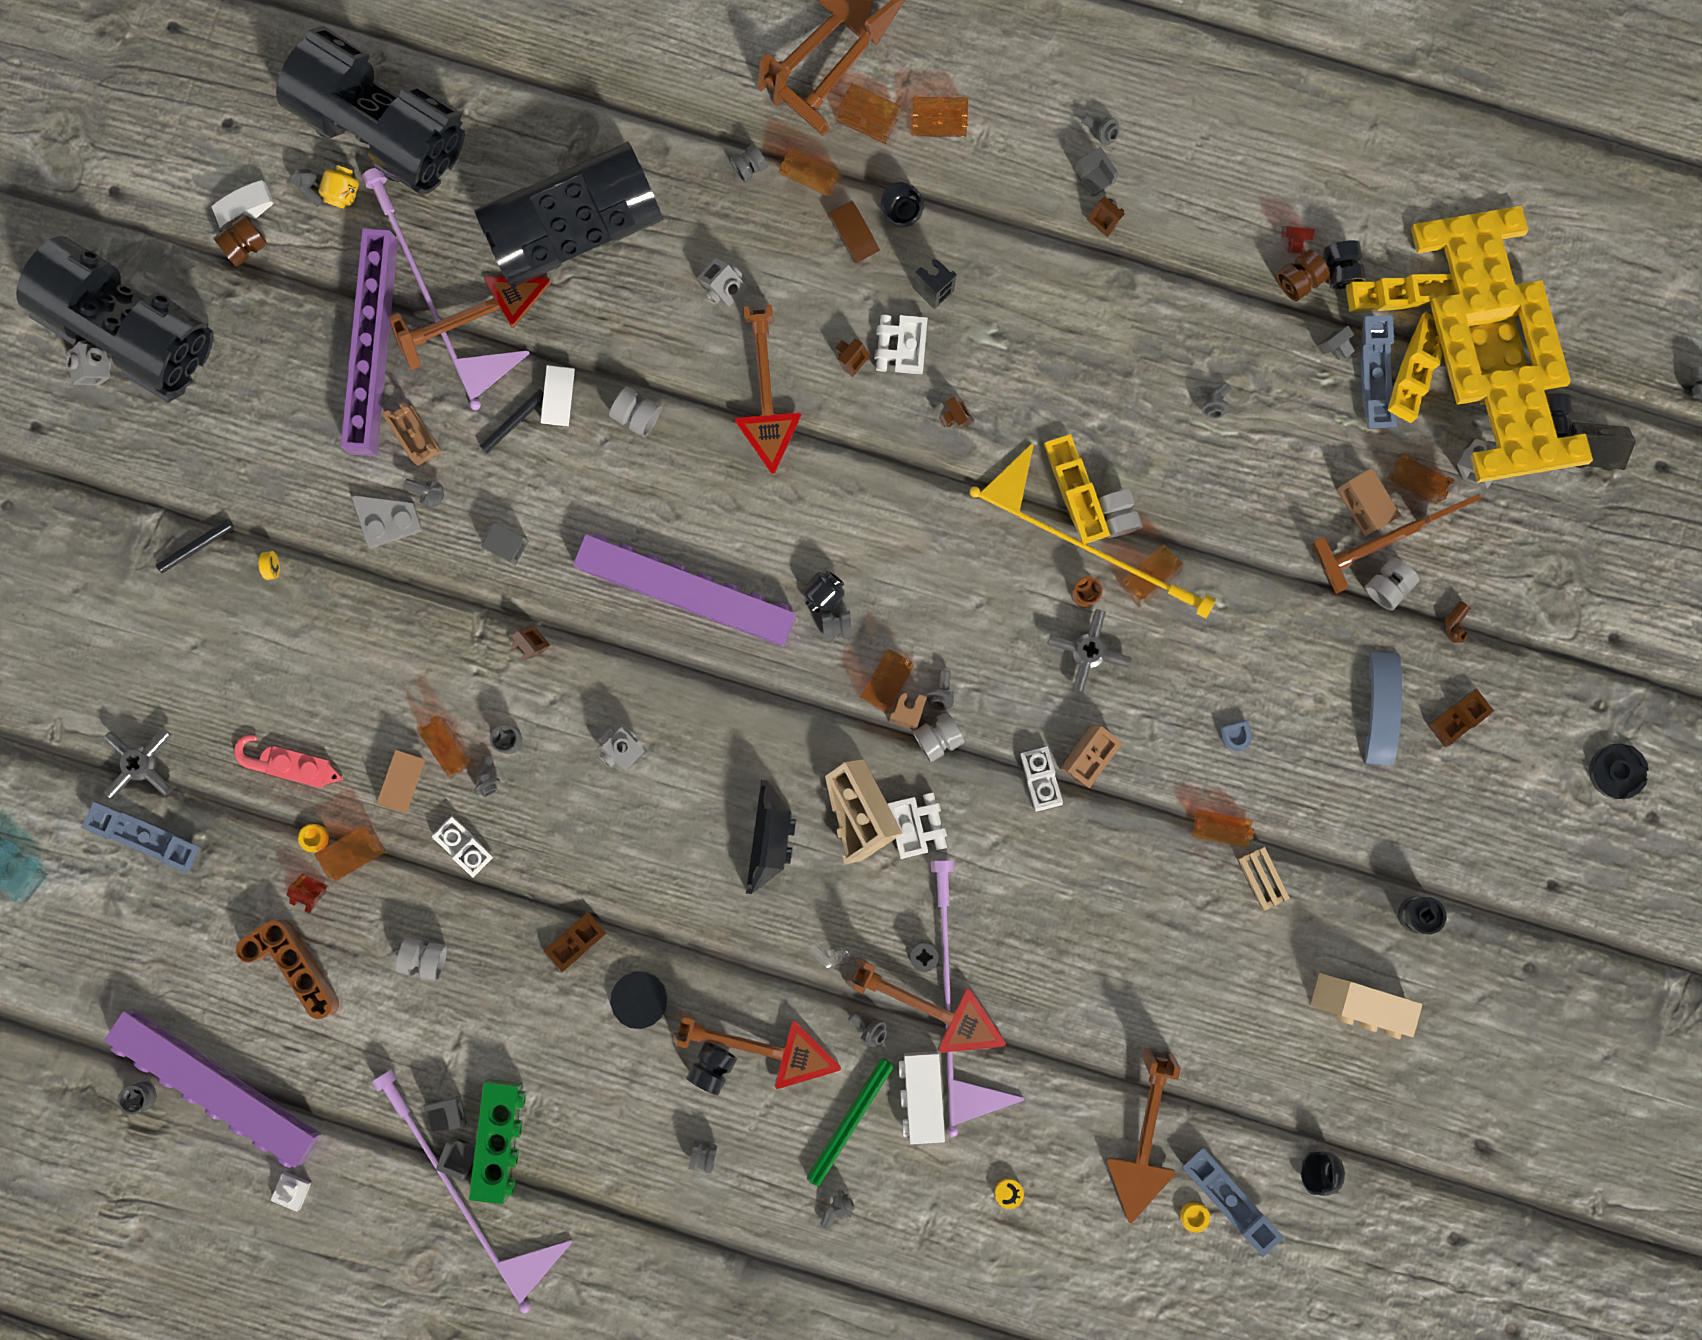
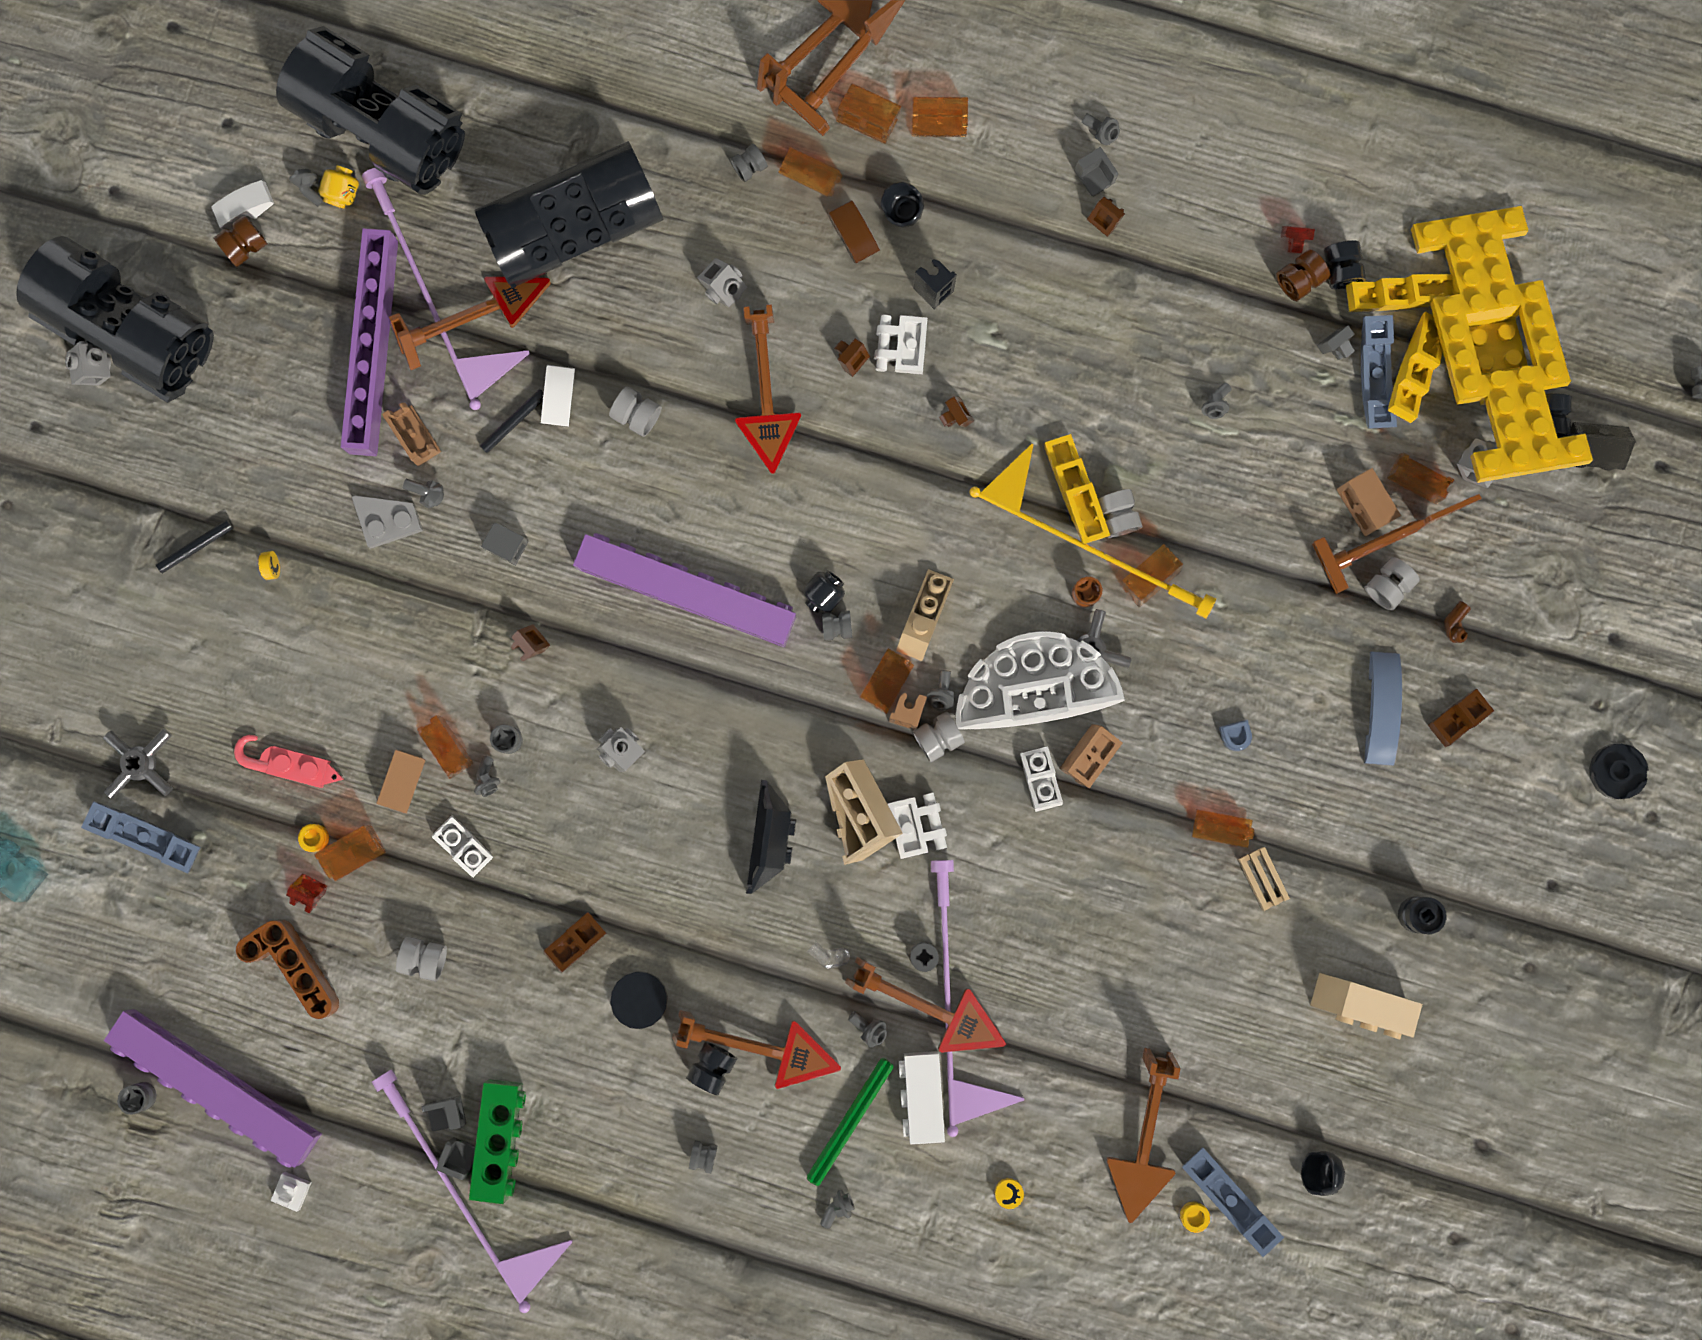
none -> tan slope [896,569,954,661]
none -> white brick [956,632,1125,729]

